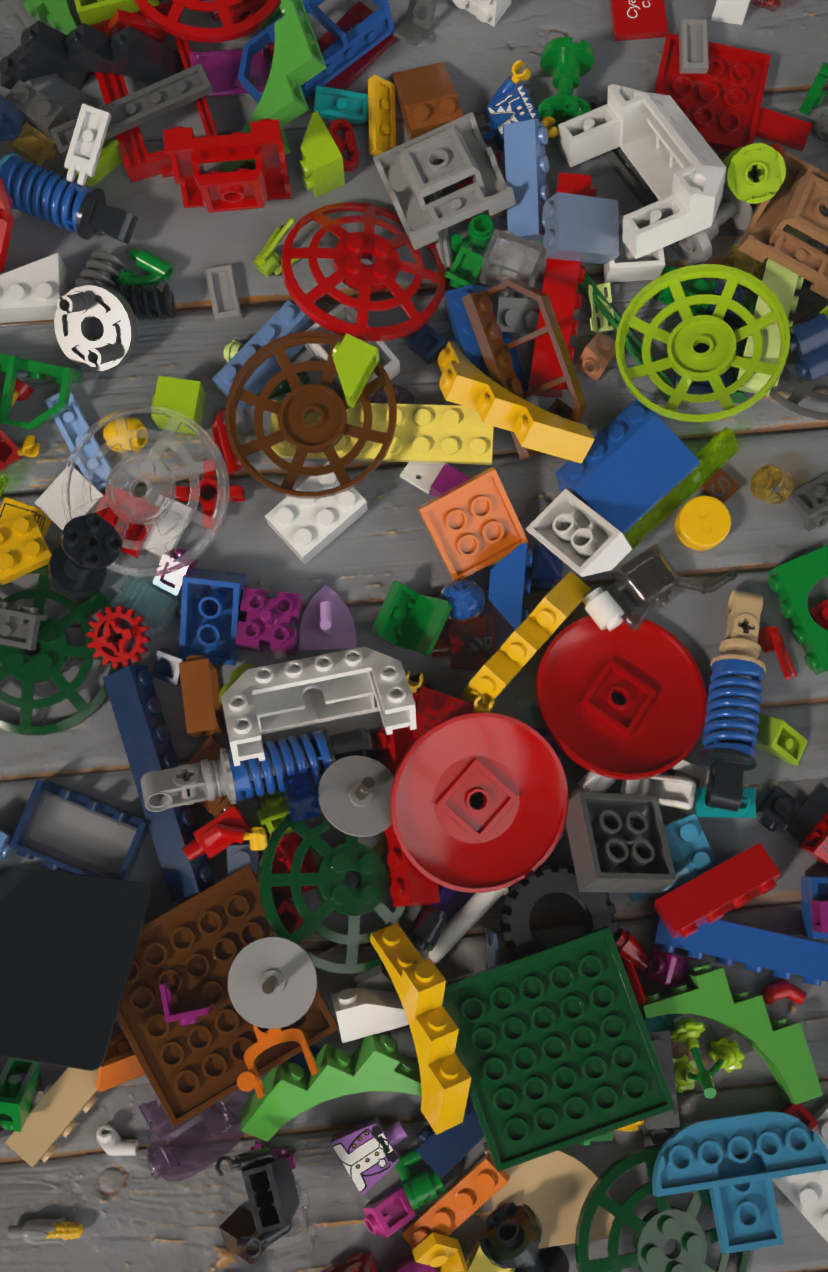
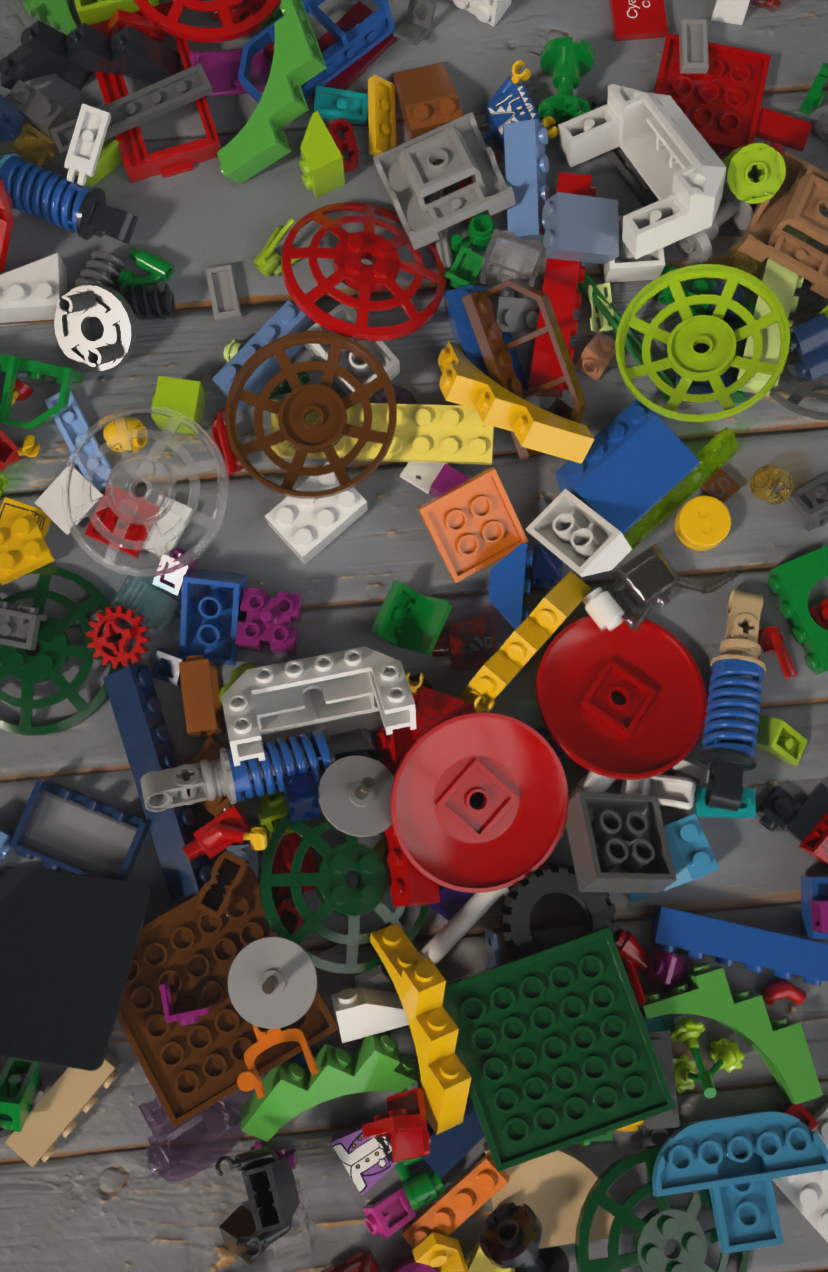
light grey piece [8,1217,84,1245] -> none
black piece [47,513,123,598] -> none
orange panel [96,1033,145,1092] -> none
white arm [96,1124,138,1156] -> none
red piece [163,118,291,213] -> none
red pin [174,459,245,529] -> none
lavender shield [299,585,357,651] -> none
lime slope [332,333,380,408] -> none
black brick [406,905,447,953] -> none
dark blue plate [408,324,447,365] -> none
blue piece [439,579,485,624] -> none
red wedge [654,842,781,939] -> none
none -> reddish brown brick [196,851,249,918]
none -> red bracket [362,1088,431,1162]

